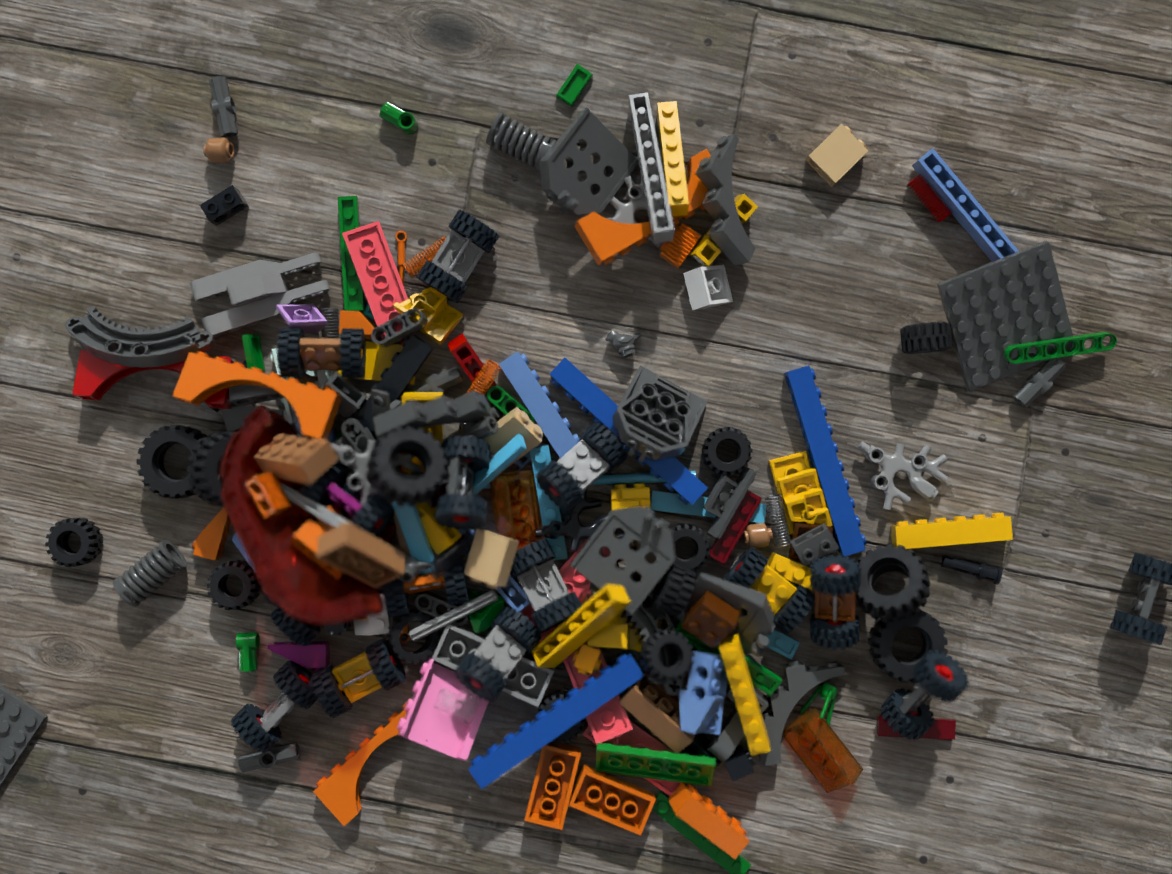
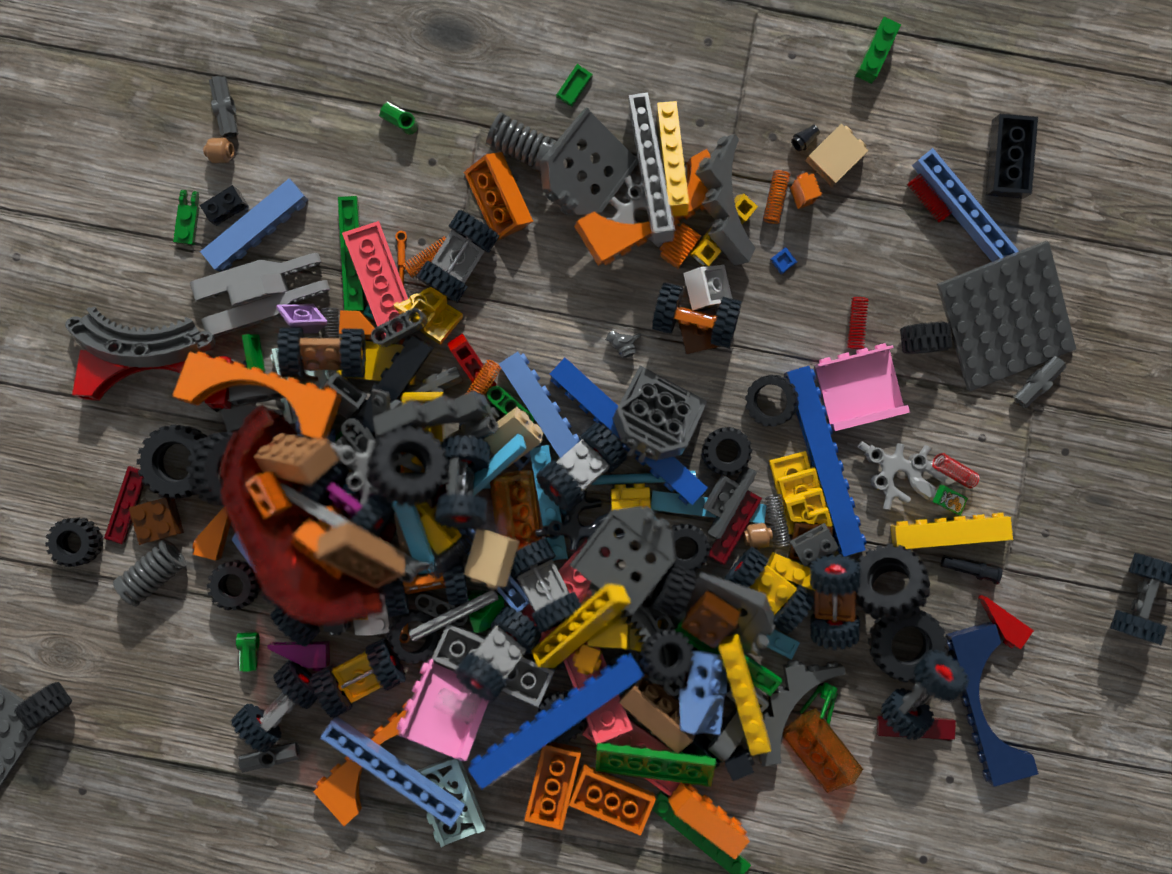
green beam [1003,332,1117,364] -> none
none -> black tyre [14,682,72,731]
none -> dark red tile [104,466,144,544]
none -> reddish brown brick [129,498,184,545]
none -> green hinge [173,190,199,245]
none -> medium blue brick [200,178,308,272]
none -> medium blue brick [320,717,465,827]
none -> light aqua fence [416,757,486,847]
none -> orange slope [464,152,533,241]
none -> black plate [652,282,742,349]
none -> reddish brown plate [678,309,720,355]
none -> black tyre [745,375,799,427]
none -> orange piece [763,170,790,224]
none -> blue tile [770,247,797,275]
none -> orange brick [790,172,822,209]
none -> black cone [791,125,820,151]
none -> bright pink panel [814,343,910,431]
none -> red piece [847,297,869,349]
none -> green brick [855,17,901,84]
none -> red piece [932,453,980,489]
none -> tile [933,484,968,516]
none -> dark blue arch [945,622,1039,787]
none -> red slope [978,595,1034,650]
none -> black brick [986,114,1038,199]

